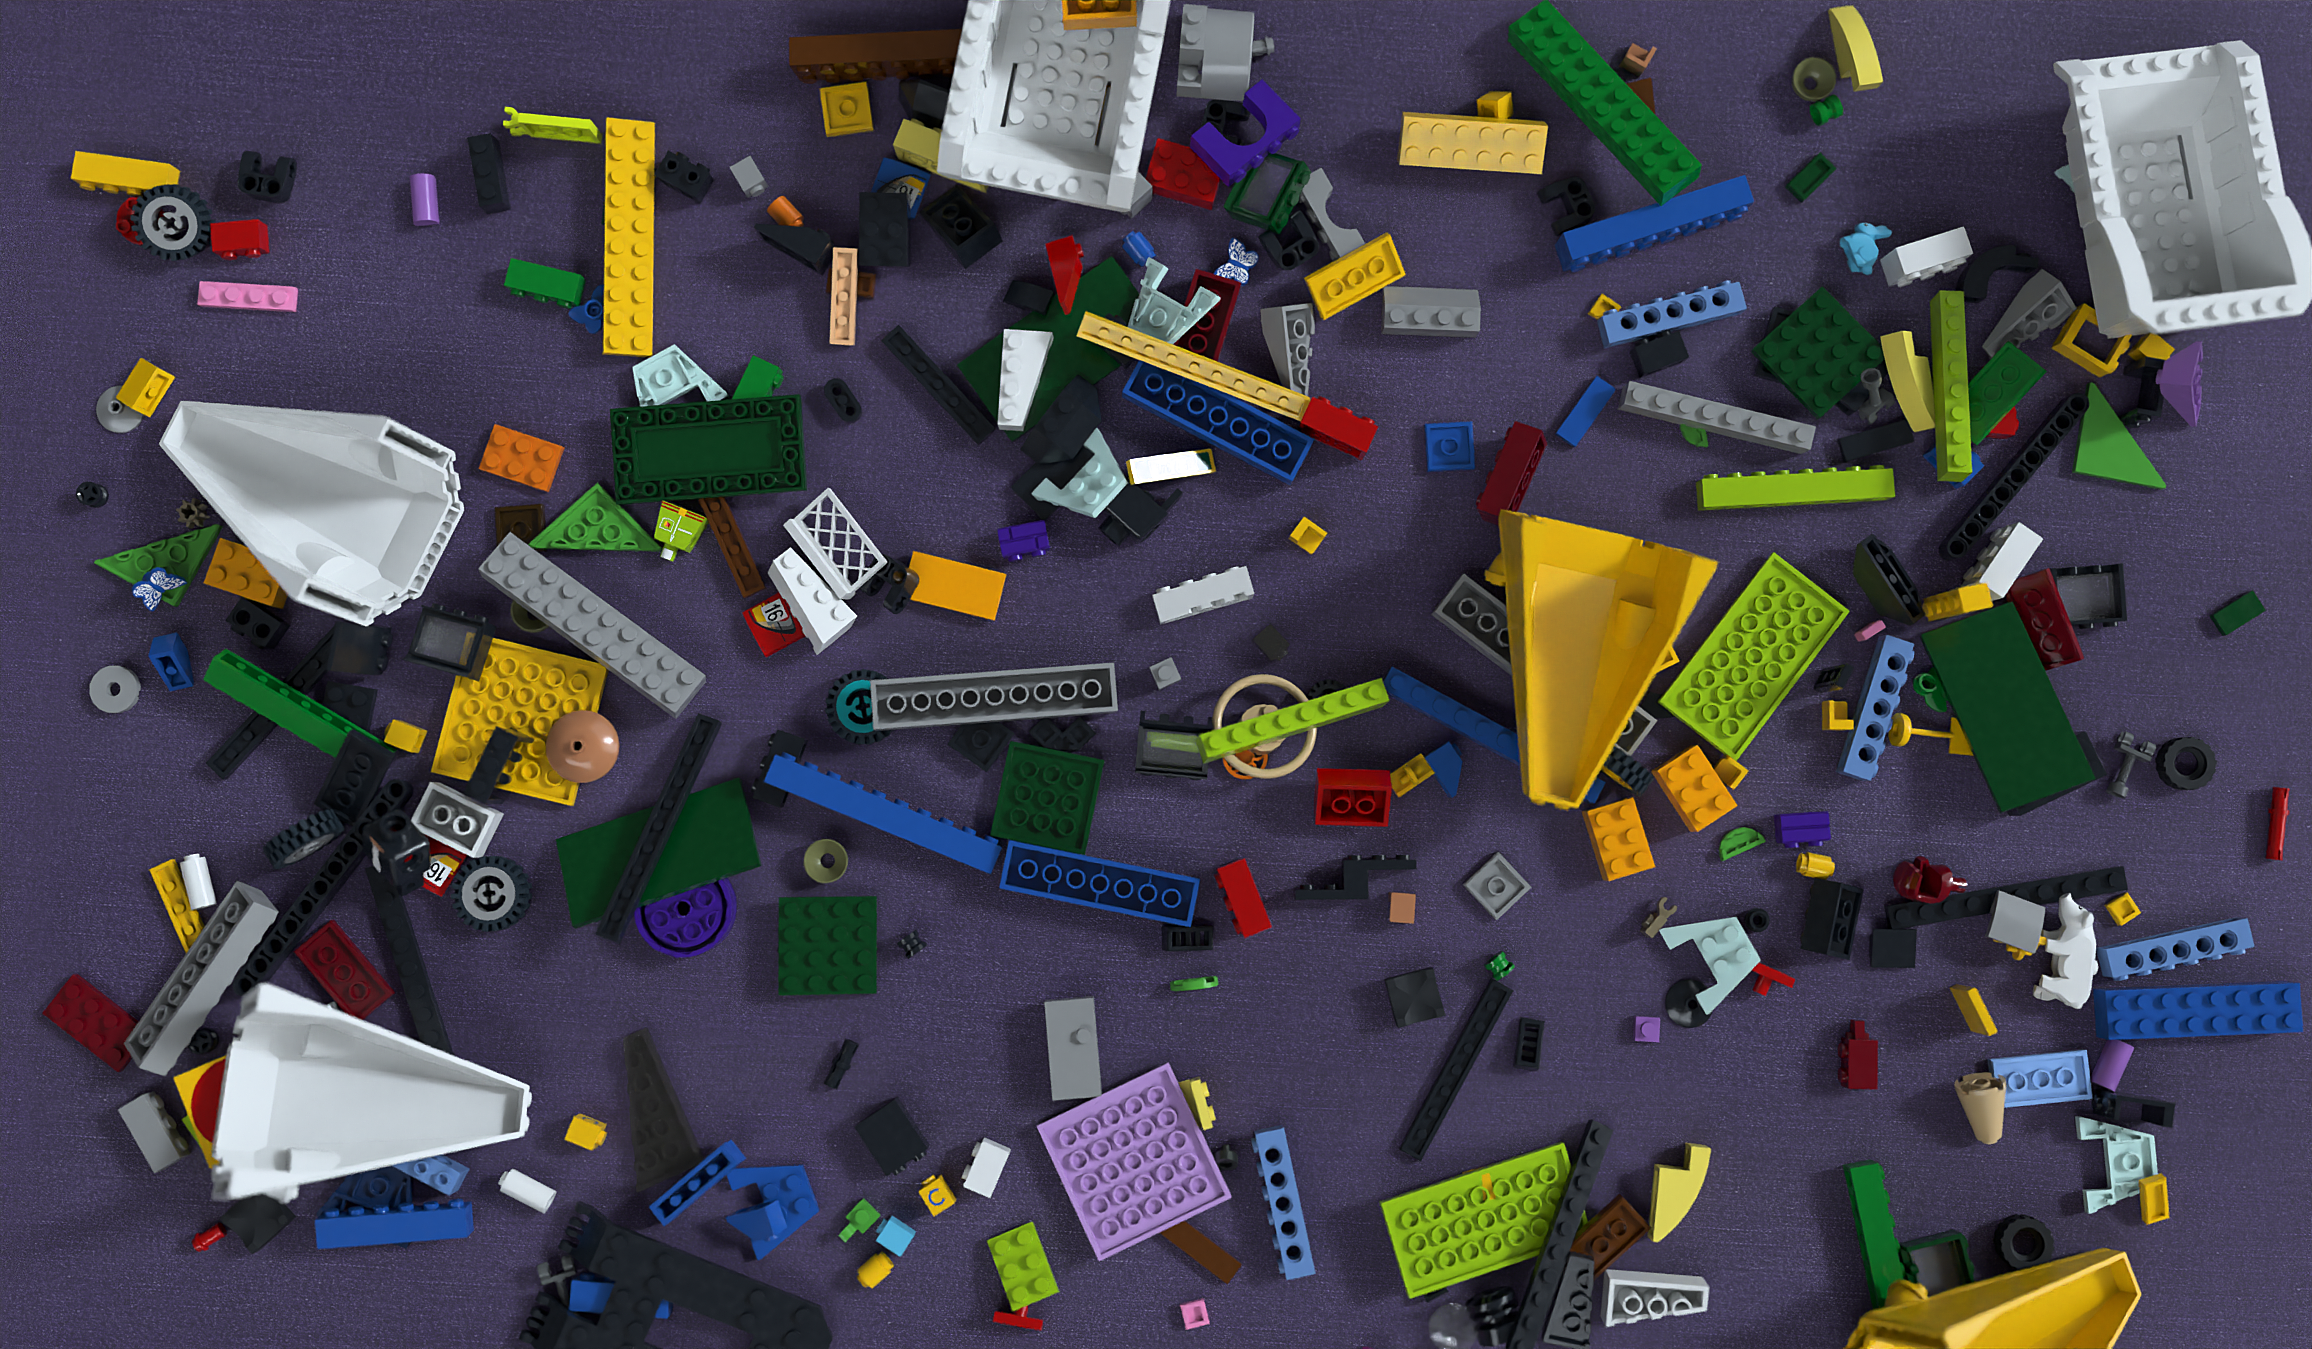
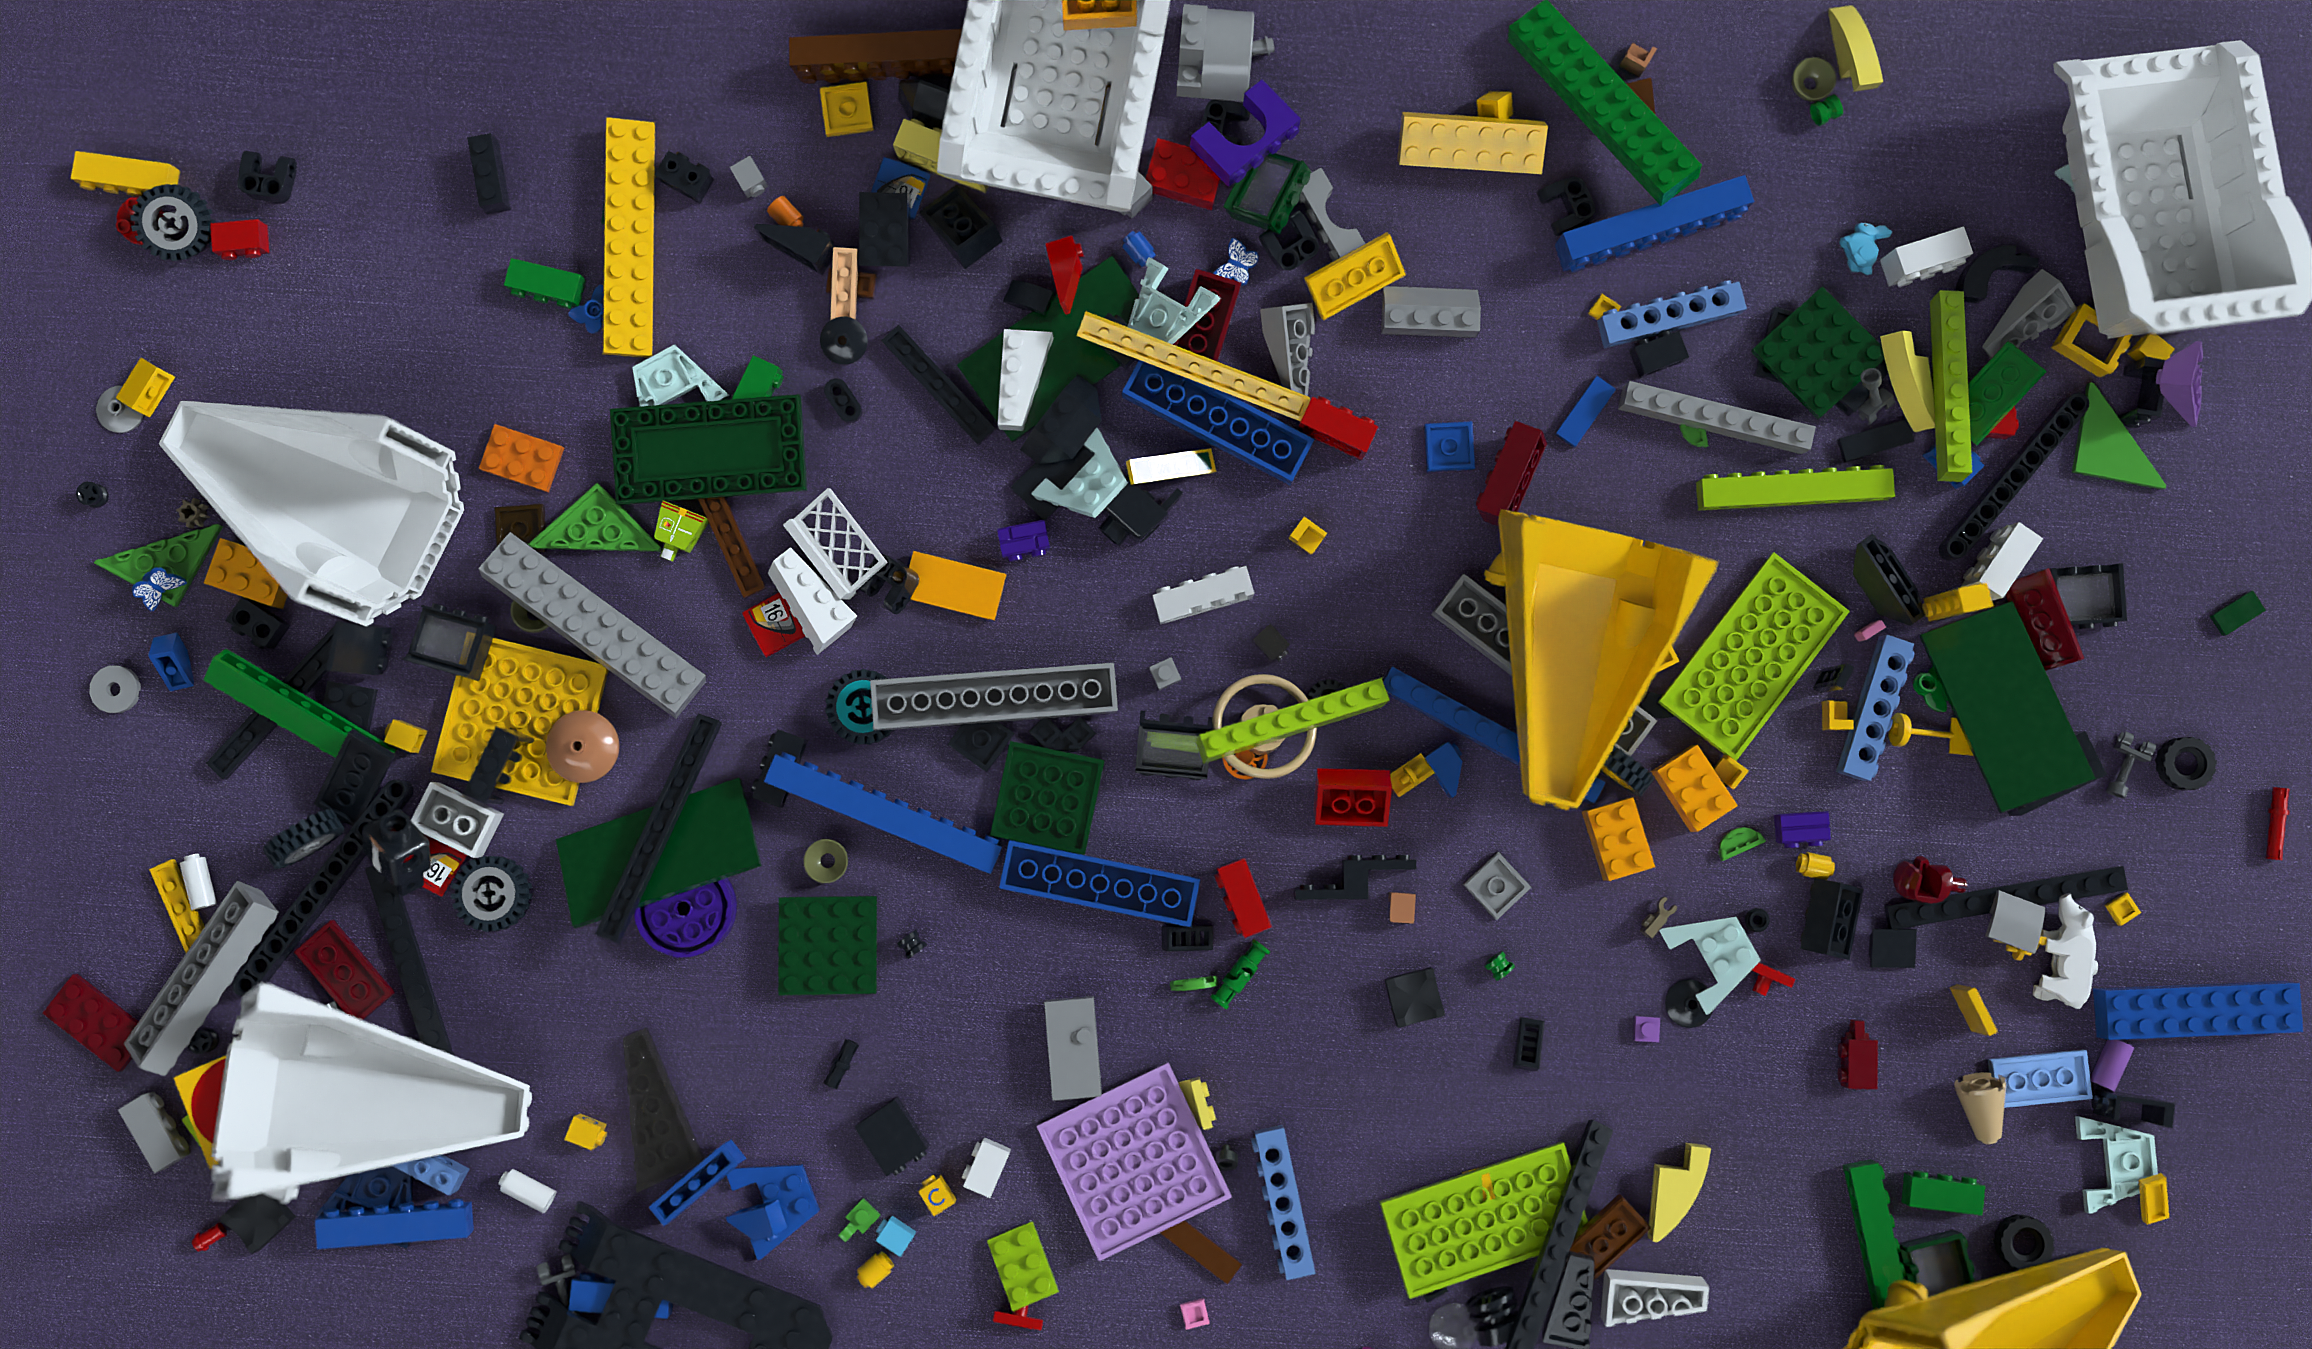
bright pink plate [198,281,298,312] -> none
medium lavender brick [410,173,439,226] -> none
neon yellow tile [503,106,602,144] -> none
black tile [1399,978,1514,1161] -> none
dark green tile [1785,152,1837,203] -> none
medium blue brick [2096,917,2254,981] -> none
none -> black dish [820,317,868,365]
none -> green piece [1210,939,1271,1010]
none -> green brick [1901,1170,1985,1216]

